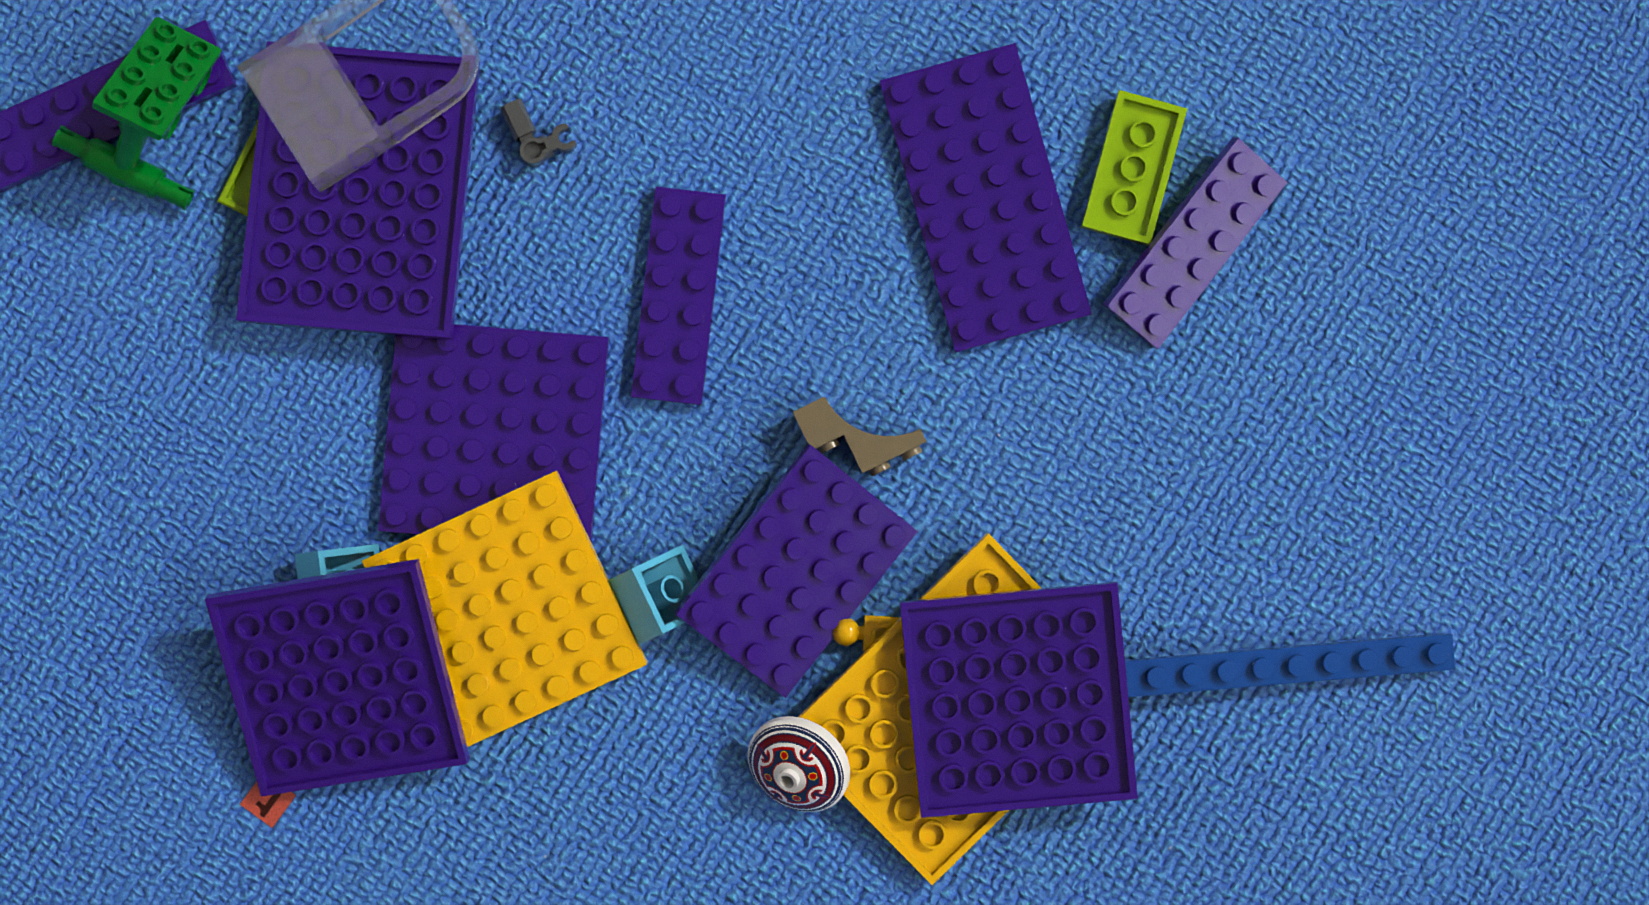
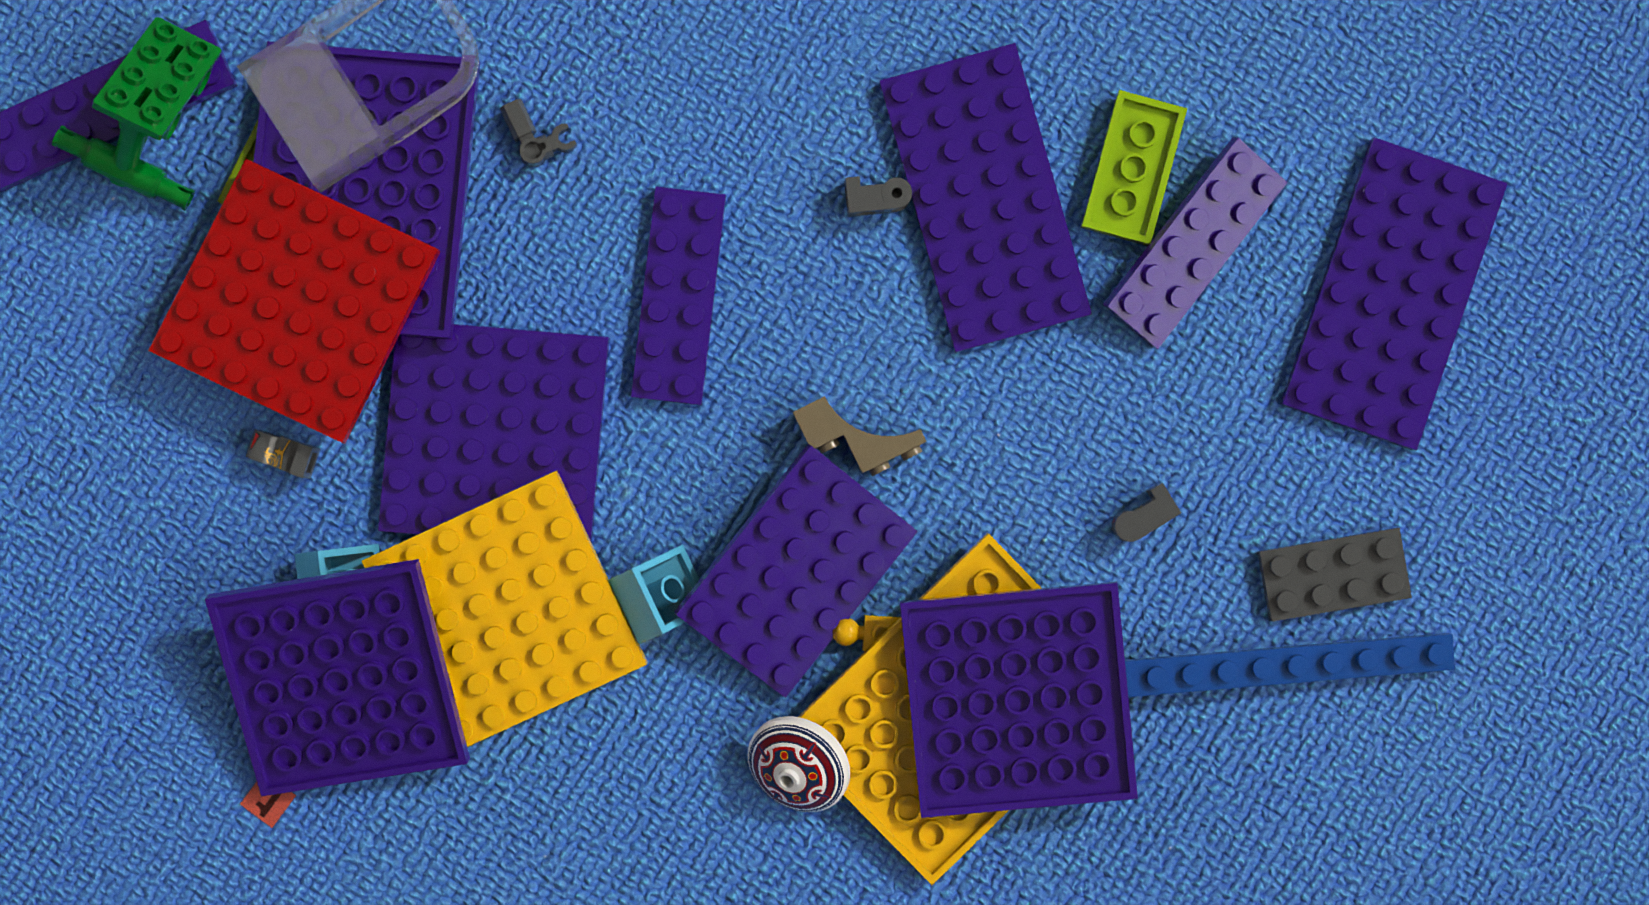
none -> red plate [148,159,441,444]
none -> dark grey leg [246,429,320,479]
none -> dark grey leg [844,176,912,217]
none -> dark grey leg [1112,483,1181,542]
none -> dark grey plate [1257,528,1412,622]
none -> dark purple plate [1280,137,1508,451]

